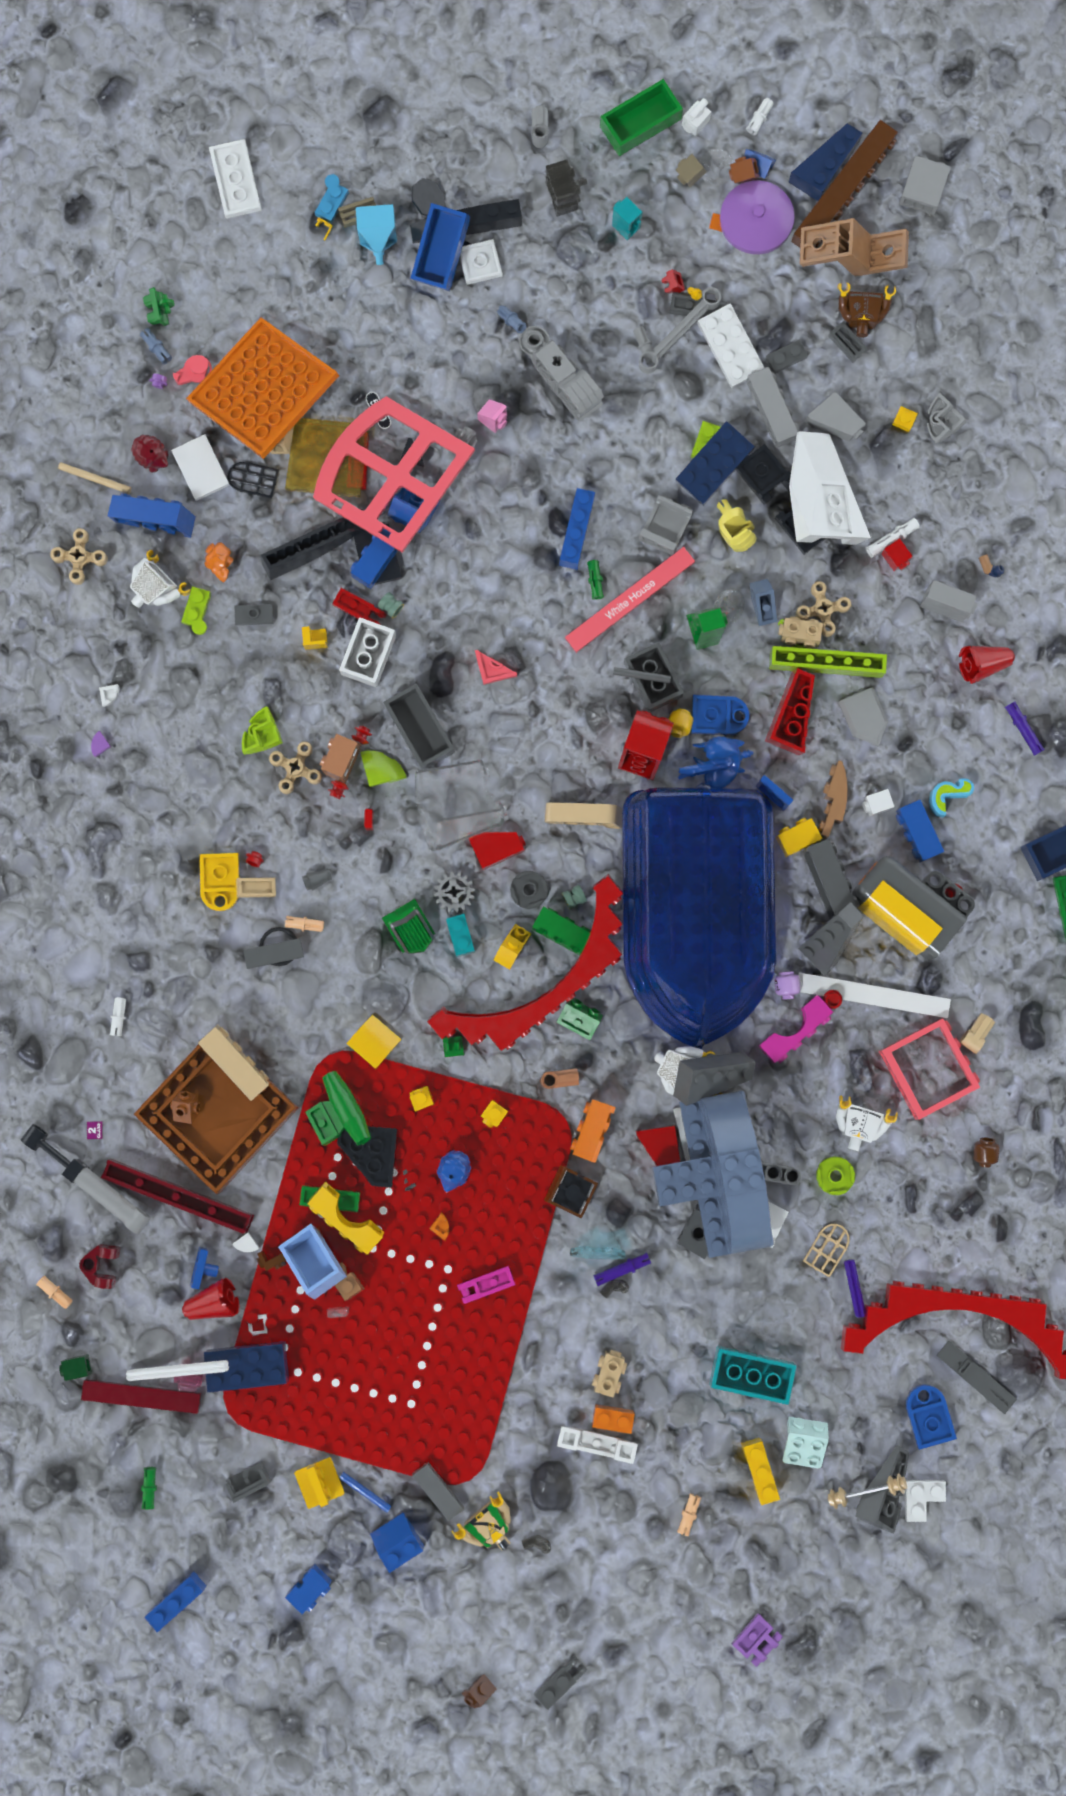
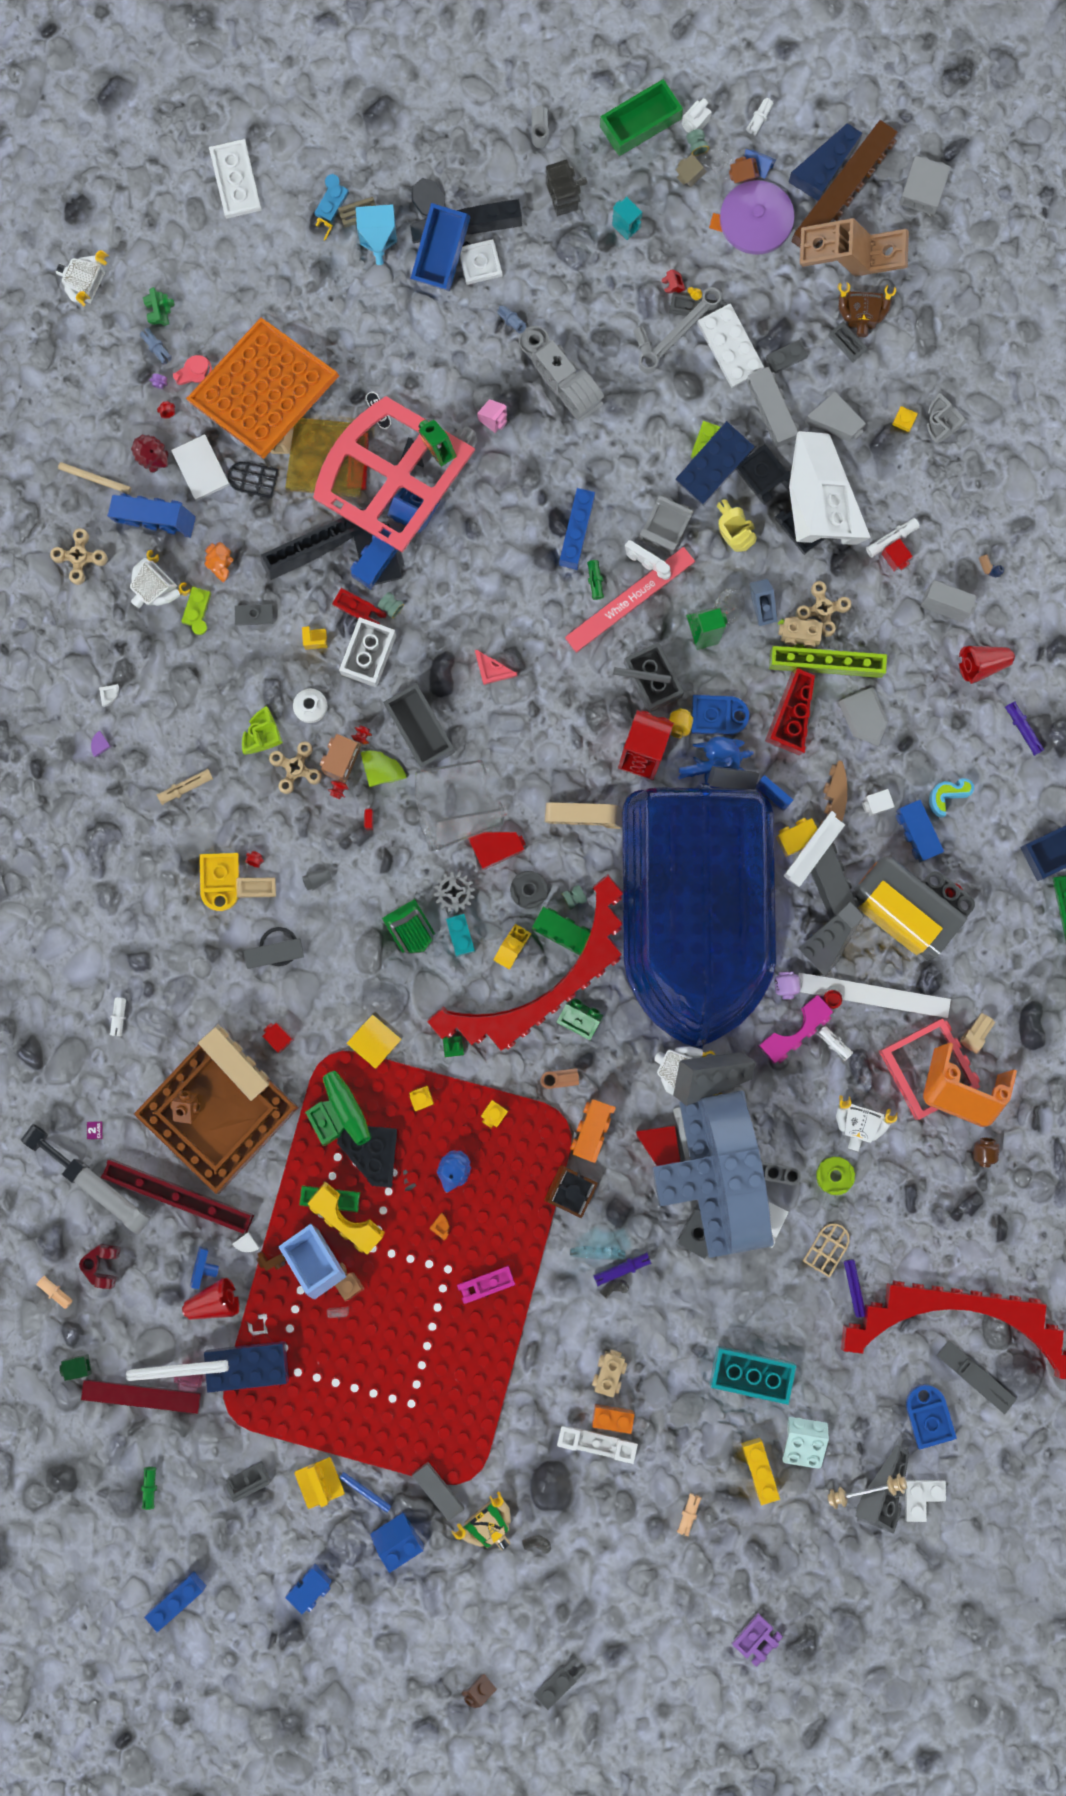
light nougat axle [285,915,324,932] -> none
none -> white torso [56,250,109,306]
none -> tan pin [156,769,213,805]
none -> red plate [157,401,175,419]
none -> red brick [262,1023,294,1053]
none -> white piece [293,688,328,723]
none -> green torso [418,420,457,467]
none -> white hinge [625,540,671,580]
none -> sand green wheel [686,129,709,156]
none -> dark grey tile [707,766,760,792]
none -> white fence [783,811,845,887]
none -> white pin [817,1025,853,1061]
none -> orange windscreen [923,1043,1017,1127]

